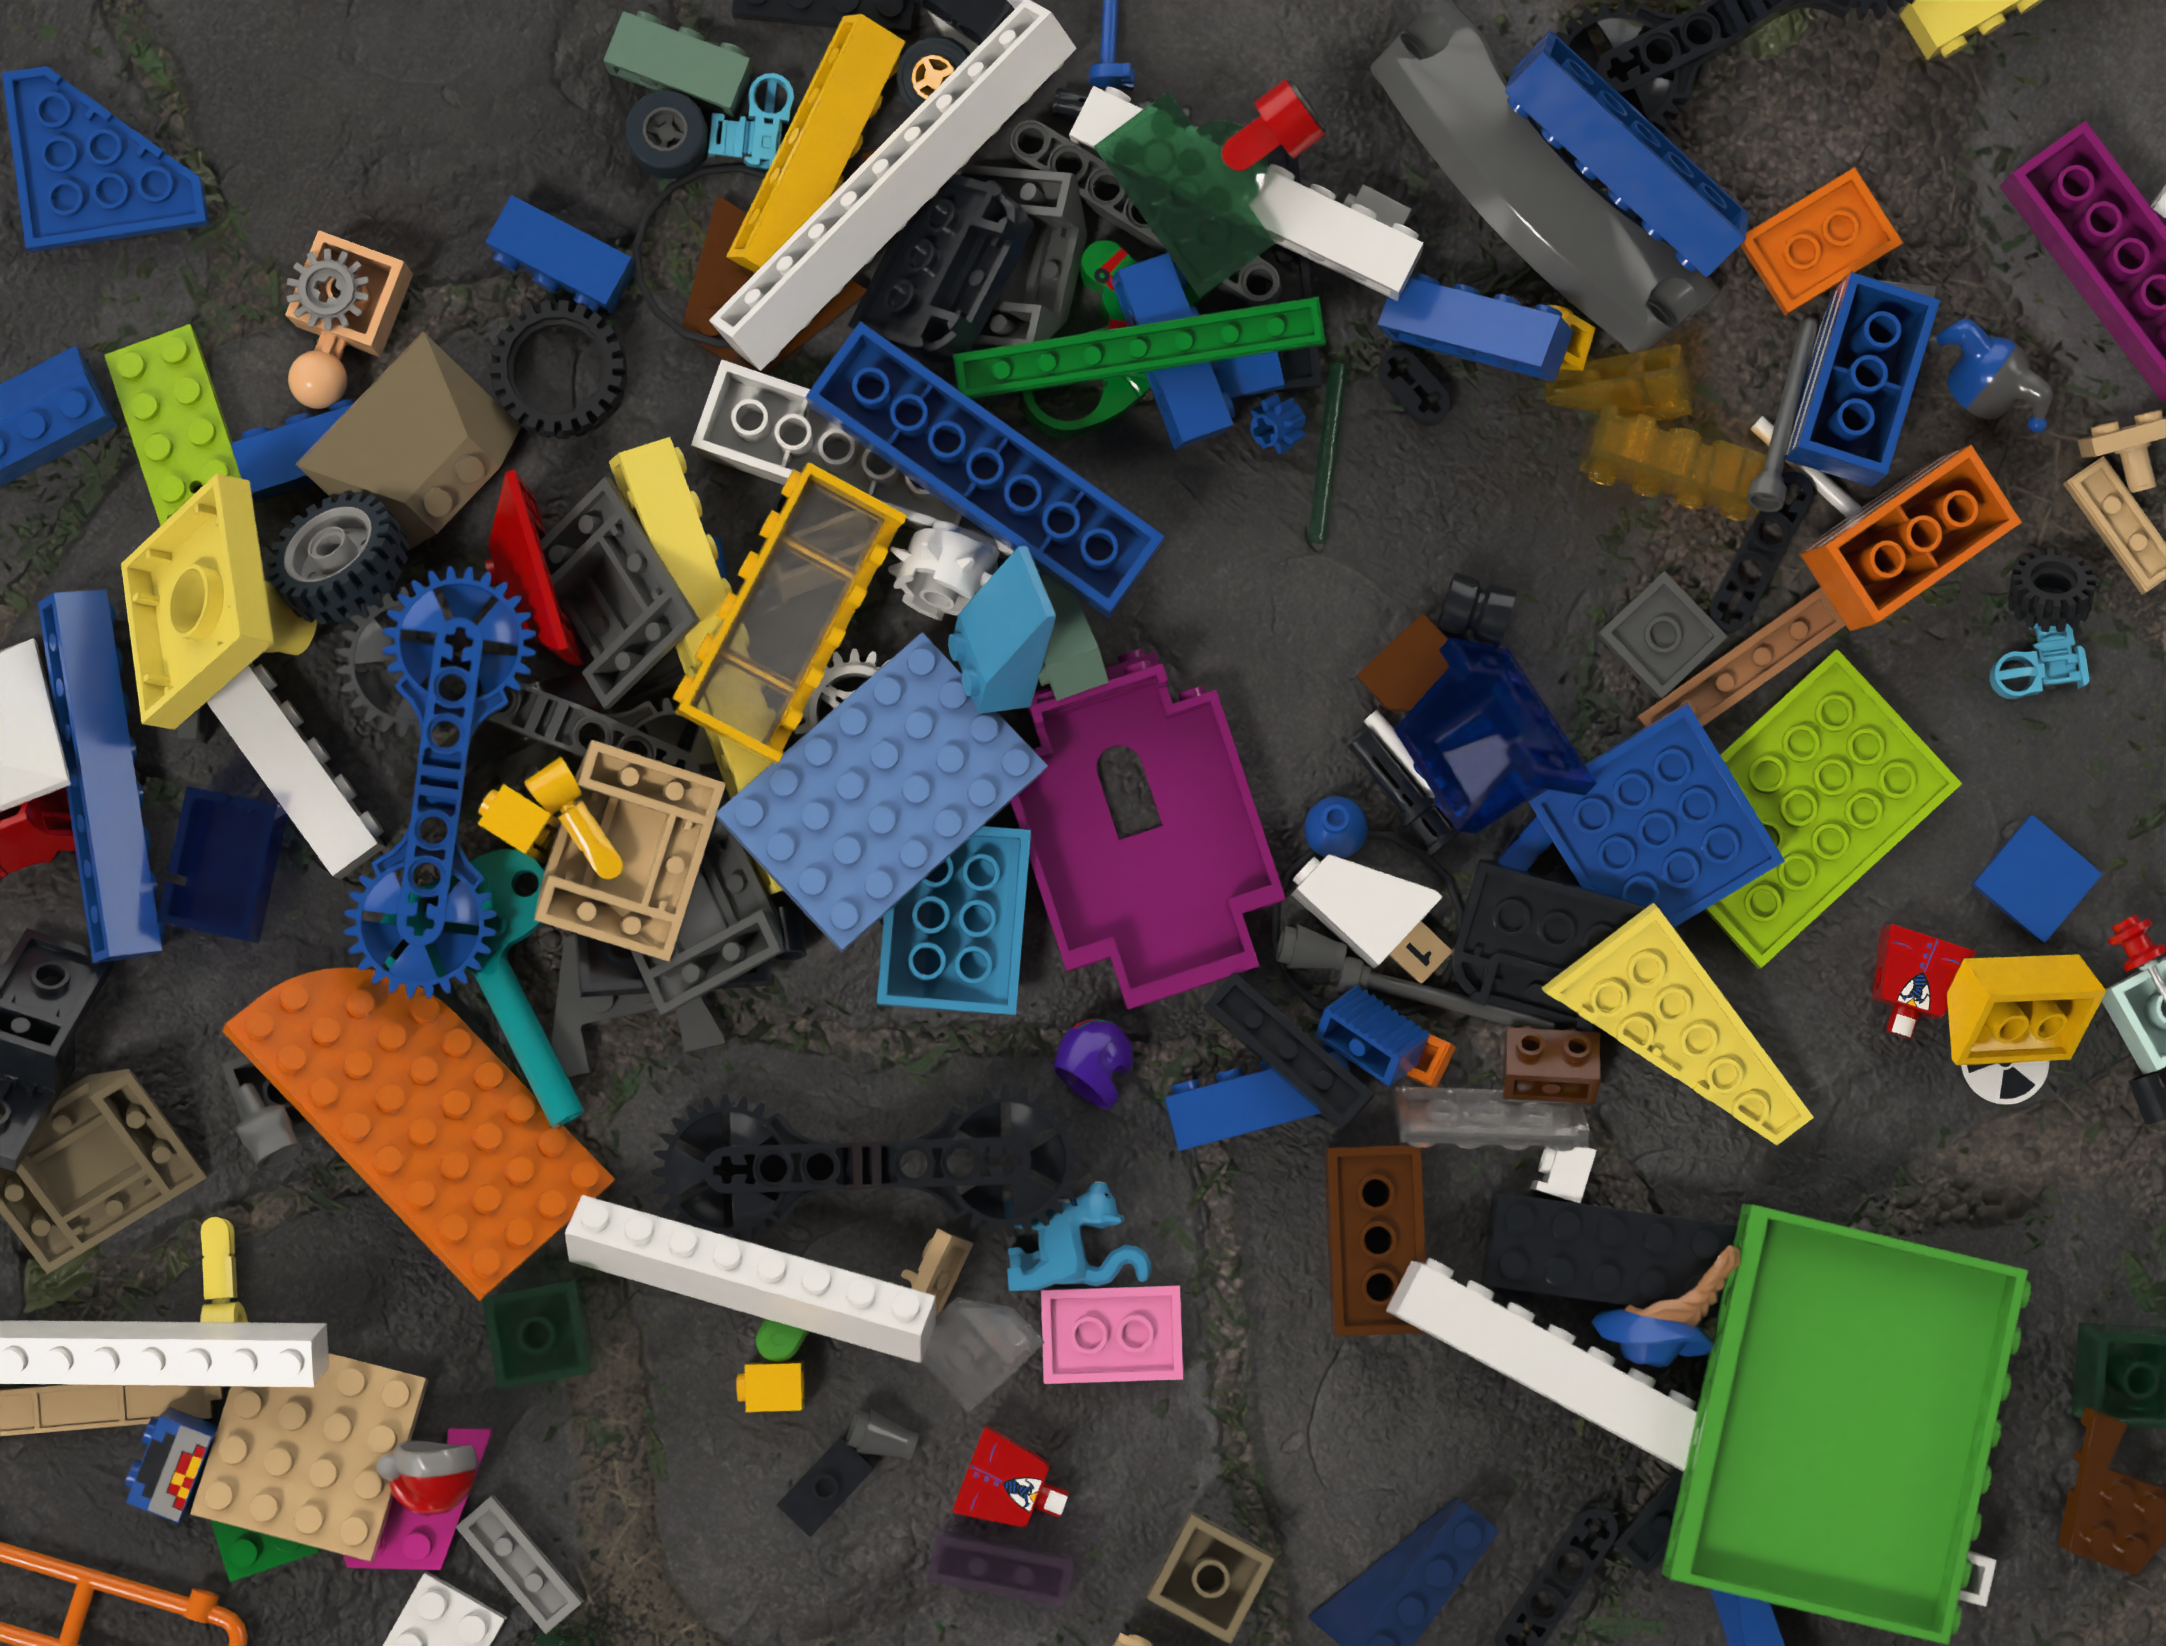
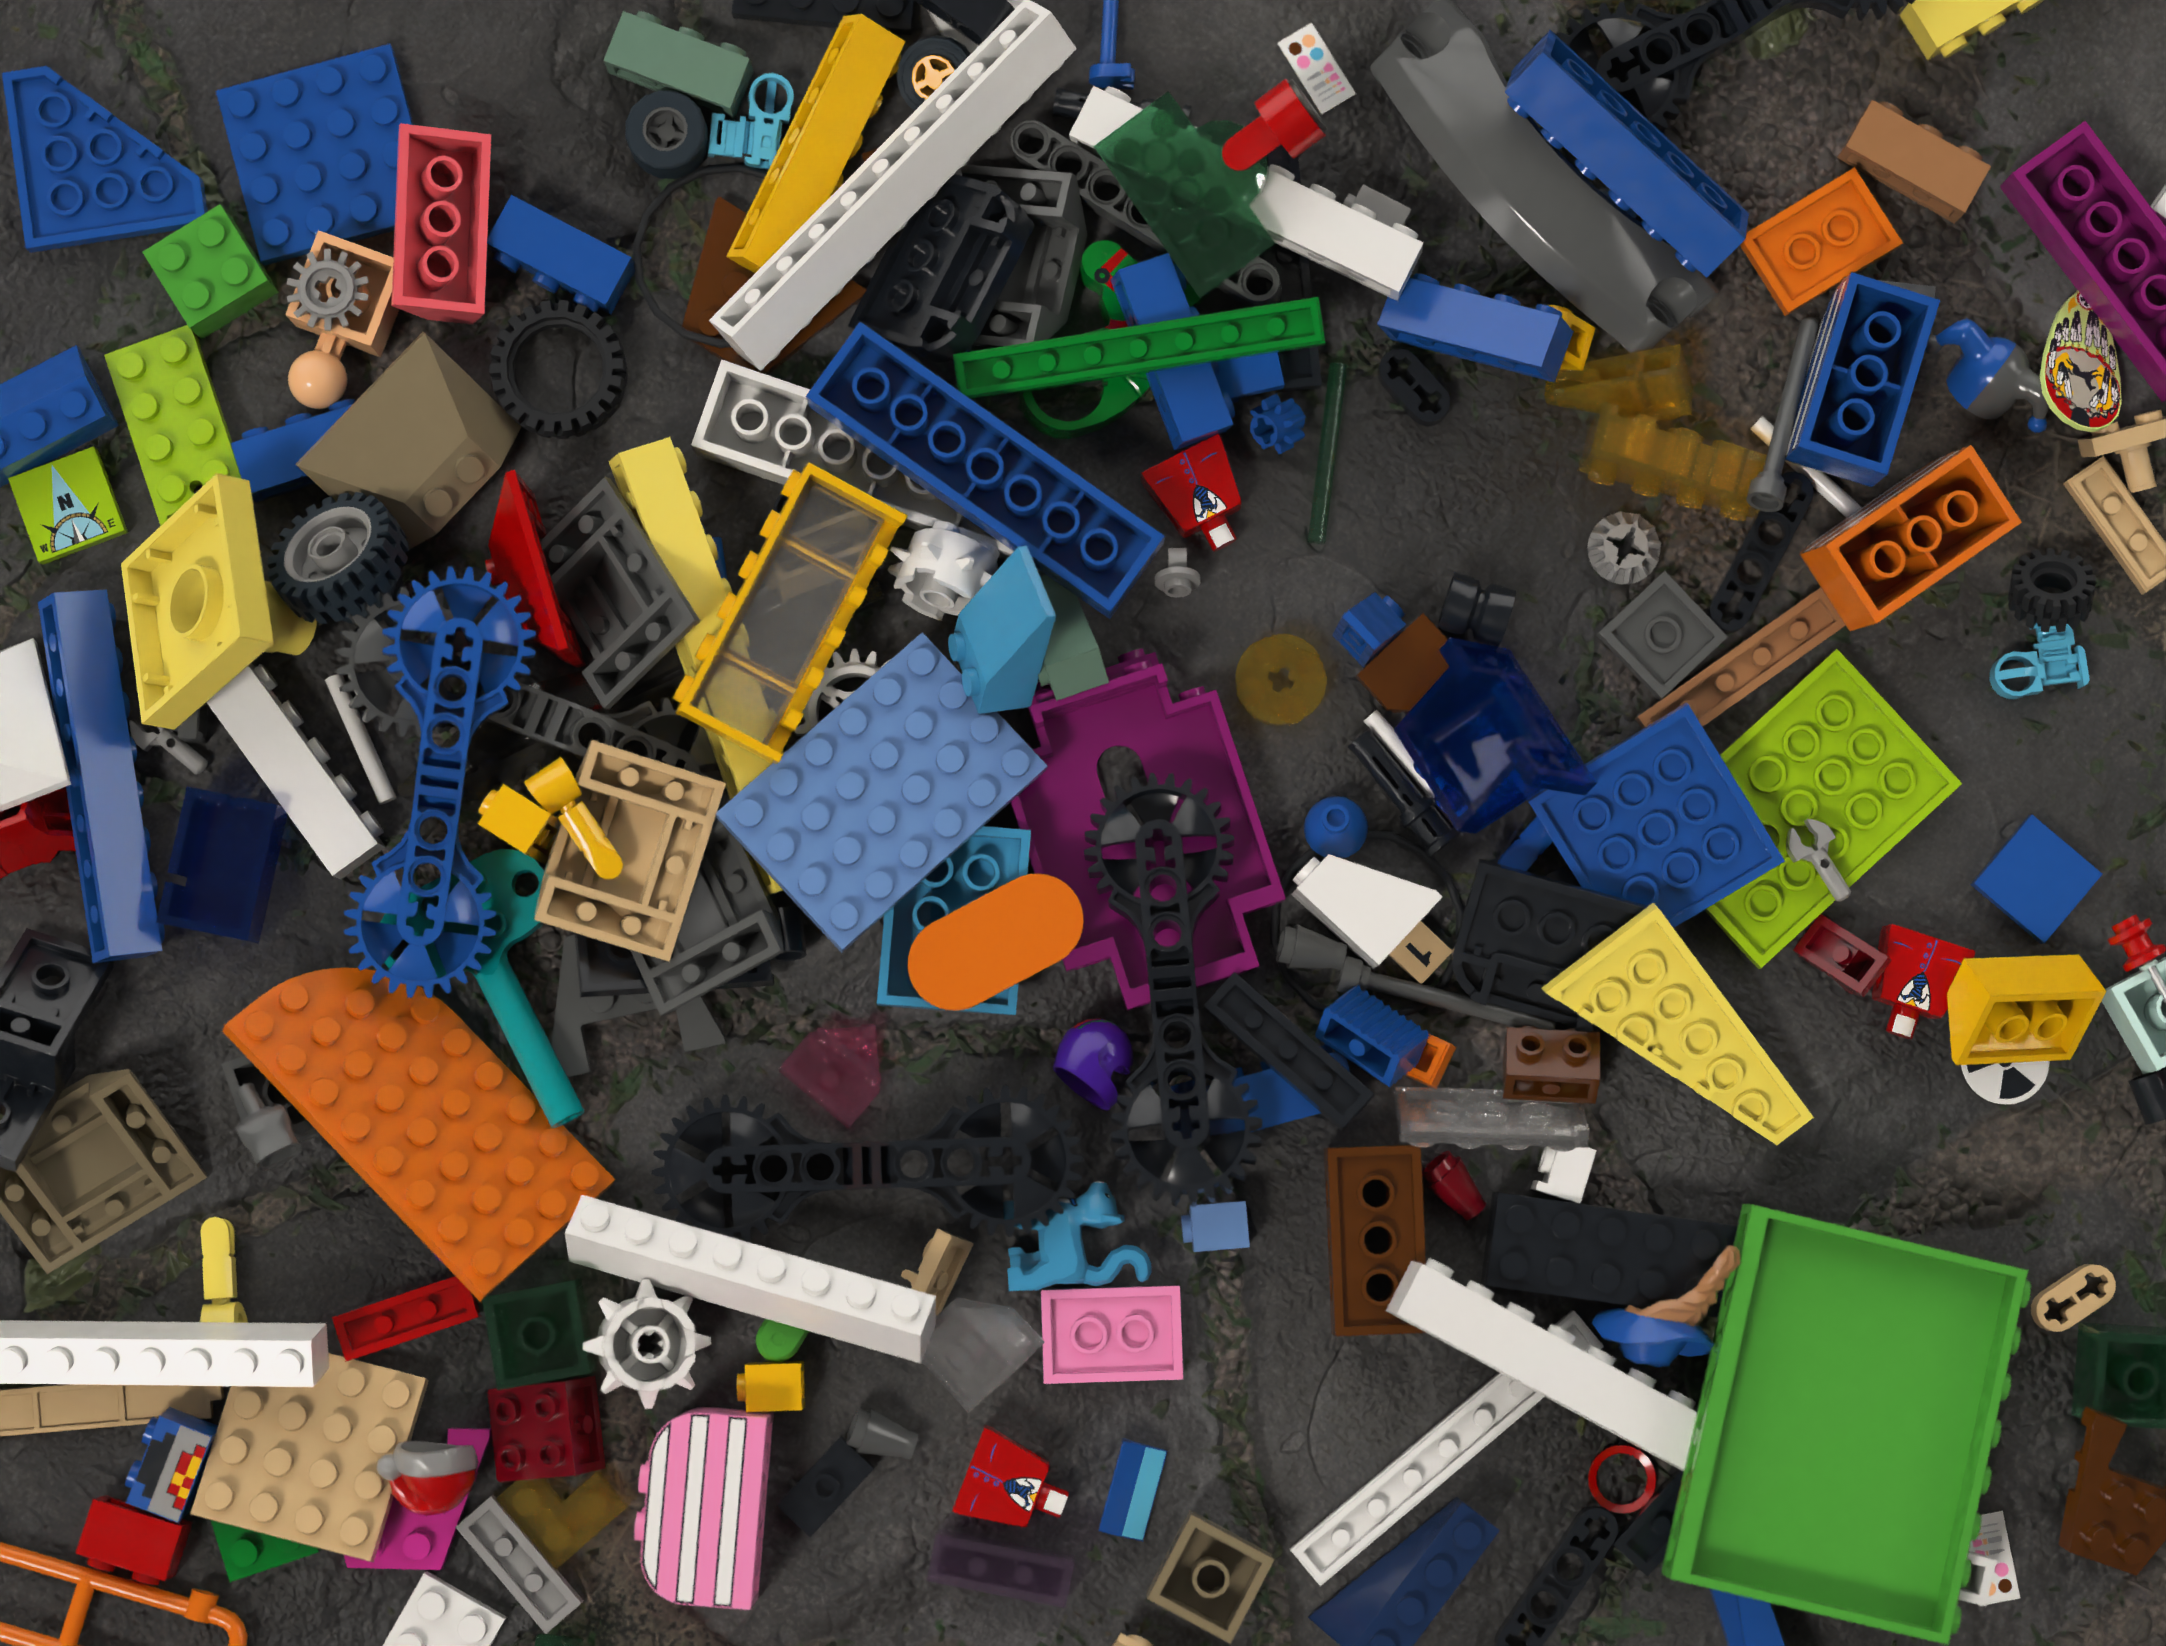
none -> lime tile [8,446,128,565]
none -> red brick [75,1495,193,1585]
none -> light grey bar [129,720,208,775]
none -> bright green brick [142,204,279,339]
none -> blue plate [216,44,414,266]
none -> white bar [325,673,397,805]
none -> red plate [332,1276,481,1362]
none -> coral slope [391,123,491,325]
none -> dark red bracket [487,1375,606,1482]
none -> clear yellow plate [496,1471,629,1569]
none -> white brick [582,1279,711,1409]
none -> brick [634,1407,774,1610]
none -> clear pink slope [778,1024,881,1129]
none -> orange tile [908,874,1084,1011]
none -> black beam [1084,773,1262,1207]
none -> slope [1098,1438,1167,1541]
none -> red torso [1140,433,1242,552]
none -> light grey plate [1155,548,1200,597]
none -> medium blue brick [1181,1200,1250,1252]
none -> clear yellow plate [1235,633,1327,726]
none -> white sticker [1278,23,1356,114]
none -> white tile [1290,1310,1604,1586]
none -> blue slope [1332,592,1406,668]
none -> dark red cone [1422,1151,1487,1221]
none -> light grey gear [1587,511,1661,585]
none -> red piece [1588,1445,1656,1514]
none -> light grey bar [1786,819,1851,902]
none -> dark red slope [1793,914,1892,997]
none -> medium nougat brick [1837,100,1991,224]
none -> white sticker [1969,1511,2020,1606]
none -> tan beam [2031,1264,2116,1332]
none -> shield [2040,291,2122,432]

